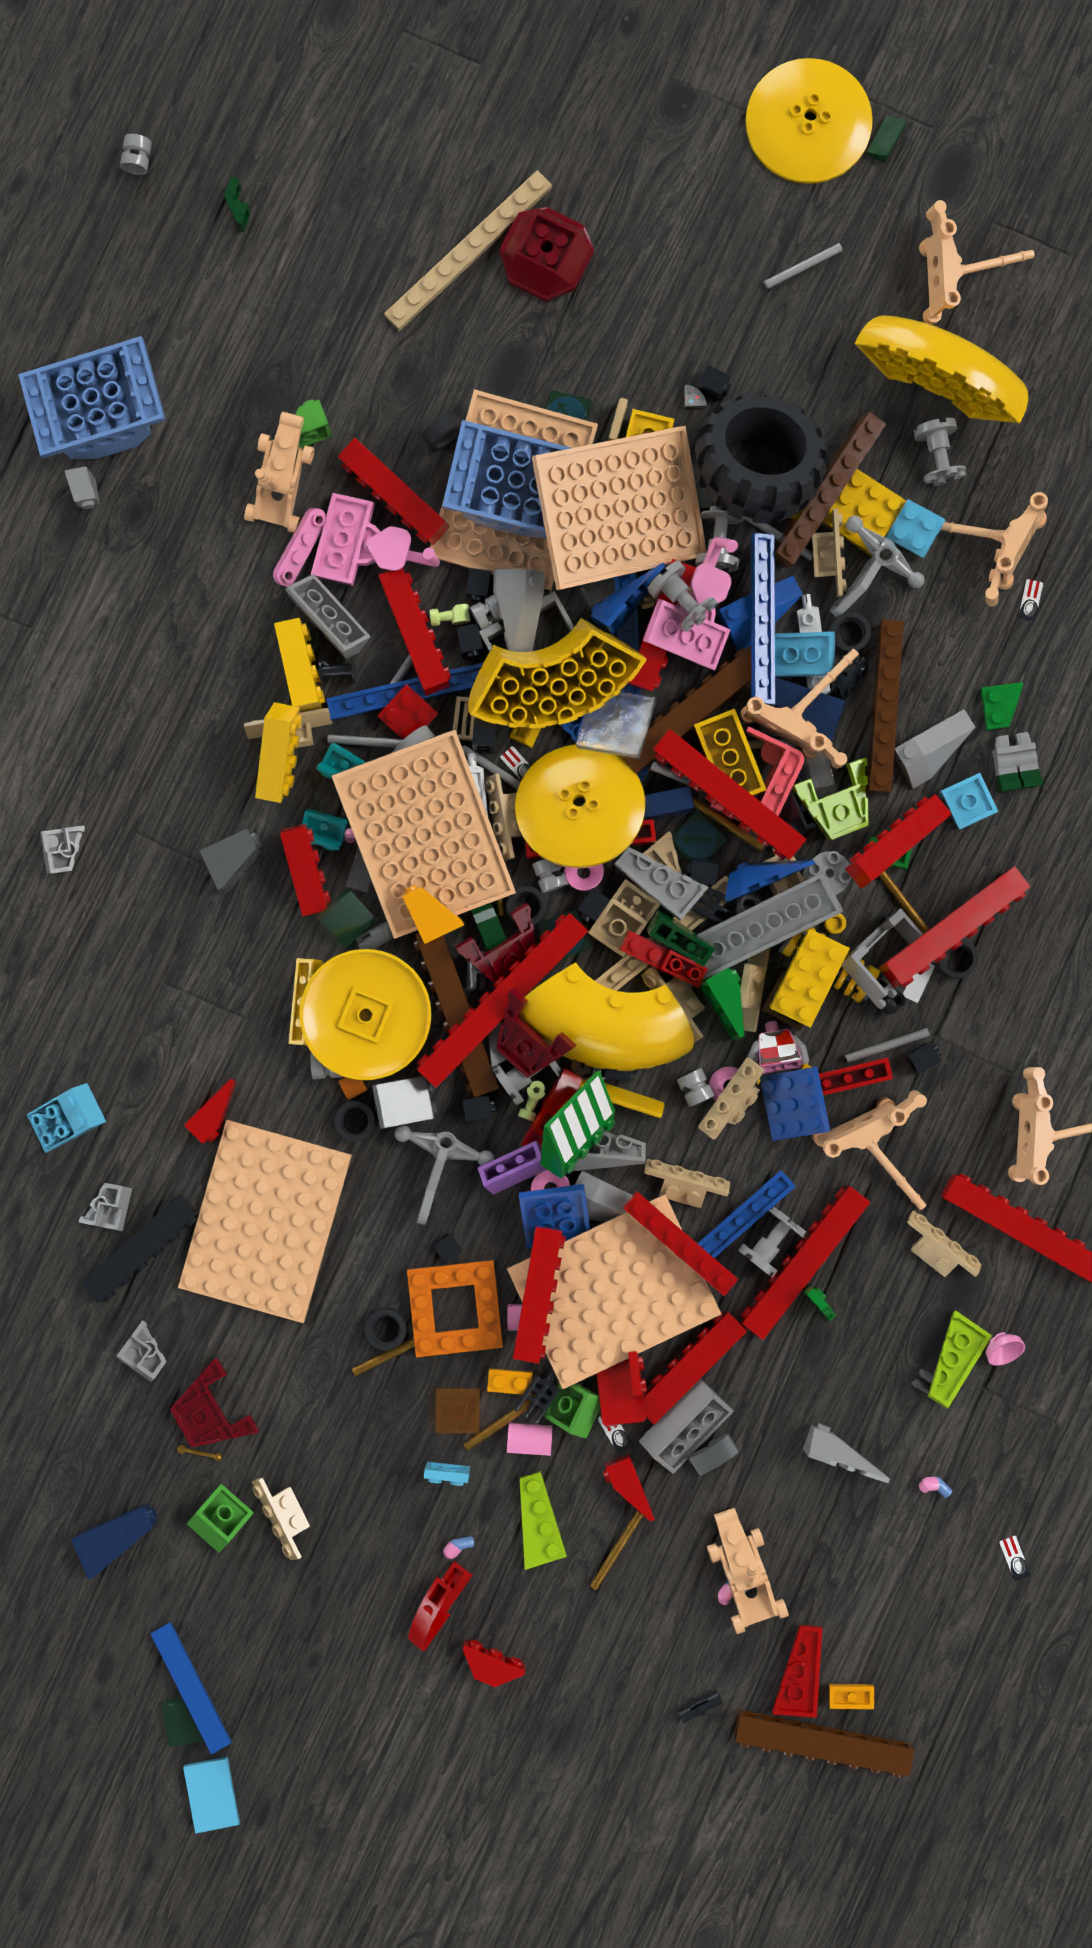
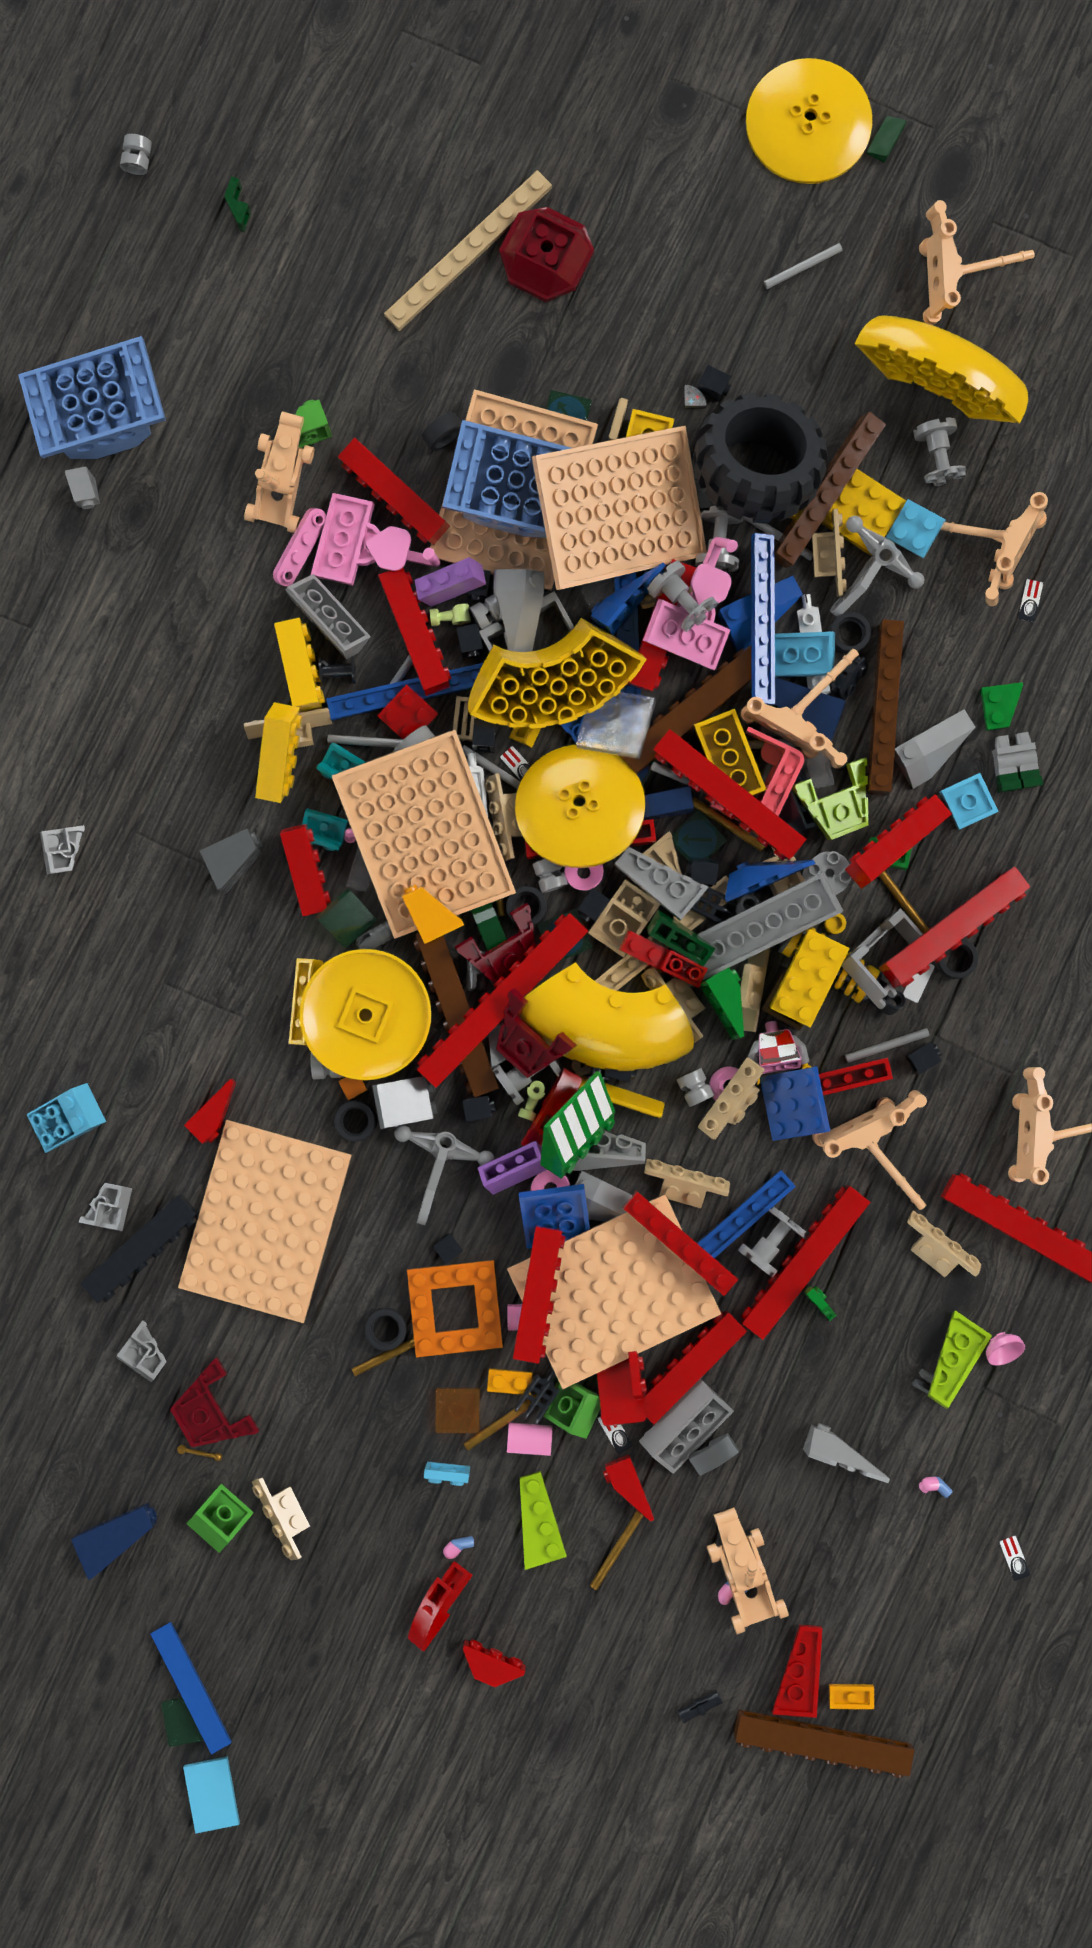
none -> medium lavender brick [415,557,486,607]

